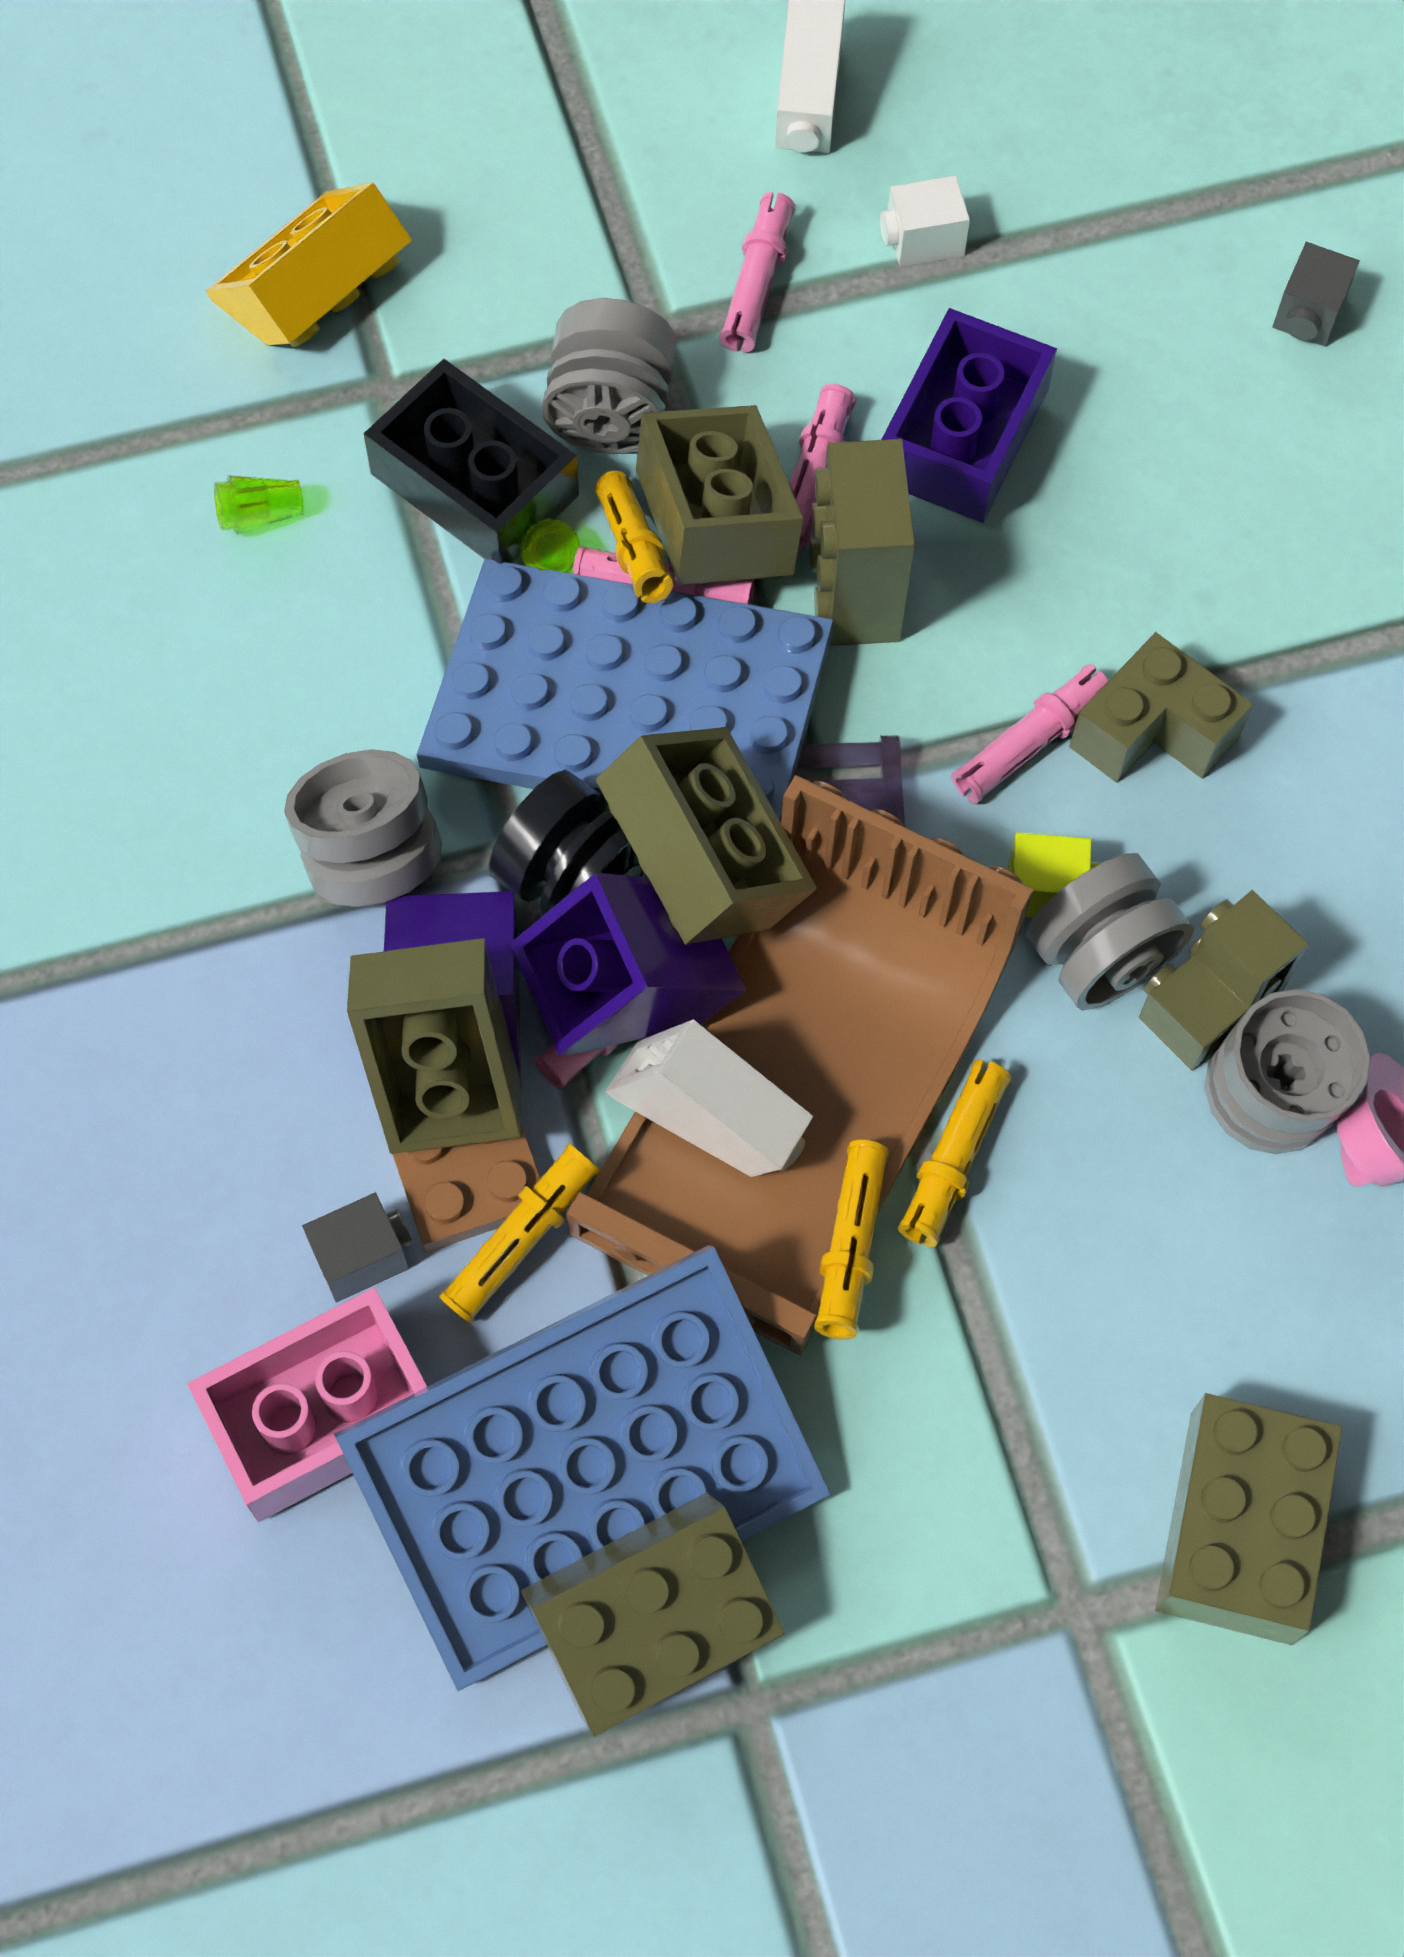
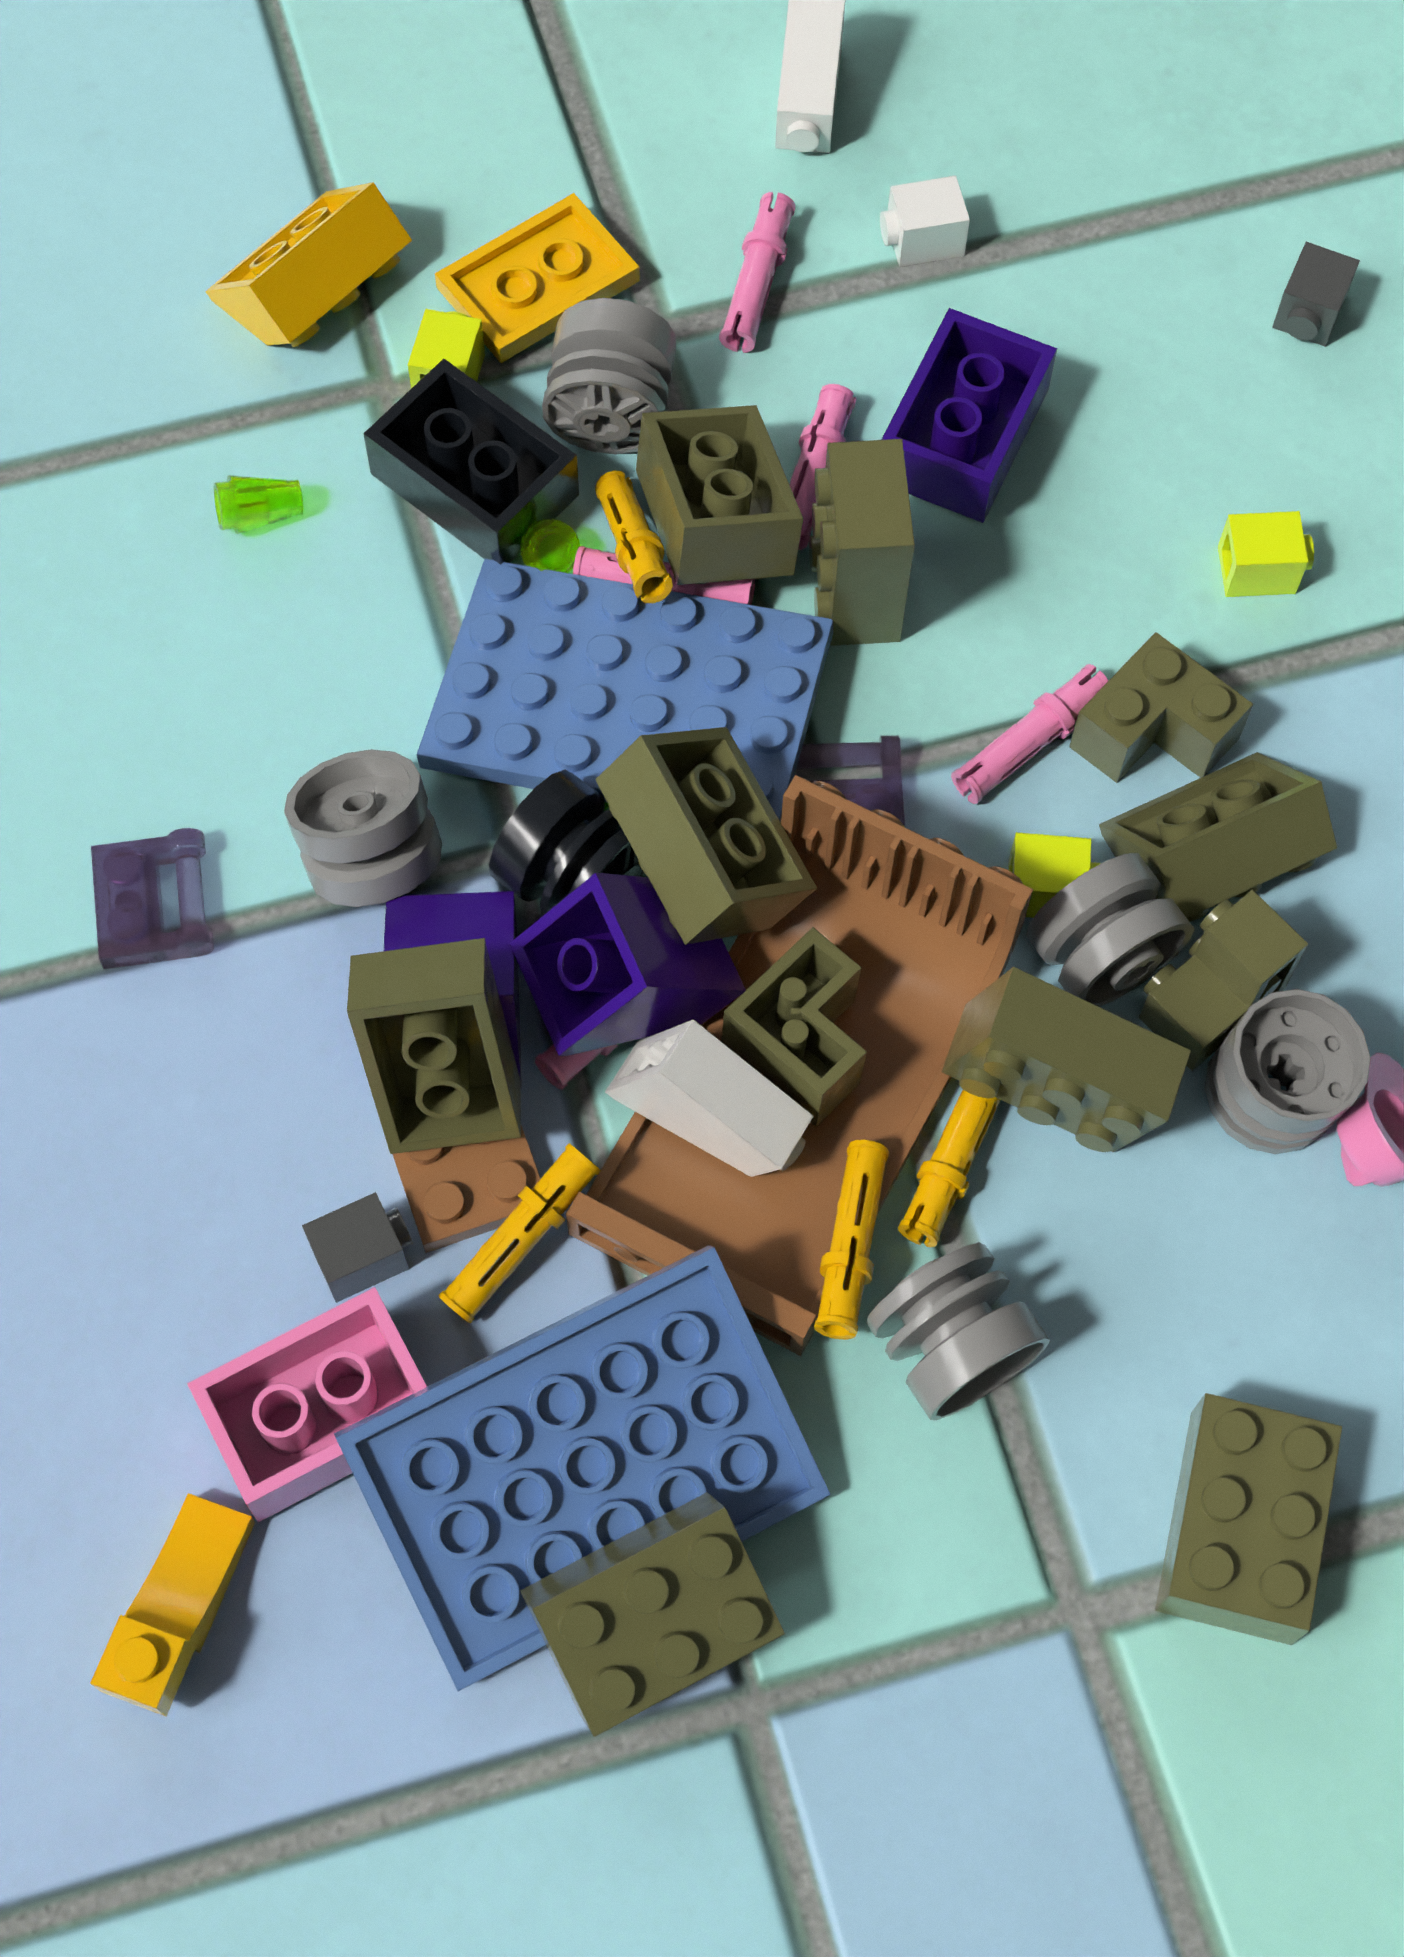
none -> yellow slope [90,1493,255,1717]
none -> clear purple plate [91,828,214,969]
none -> neon yellow brick [408,309,485,388]
none -> yellow plate [435,193,640,363]
none -> olive brick [721,927,867,1127]
none -> light grey wheel [867,1242,1050,1420]
none -> olive brick [941,967,1191,1152]
none -> olive slope [1099,752,1337,922]
none -> neon yellow brick [1218,511,1314,597]

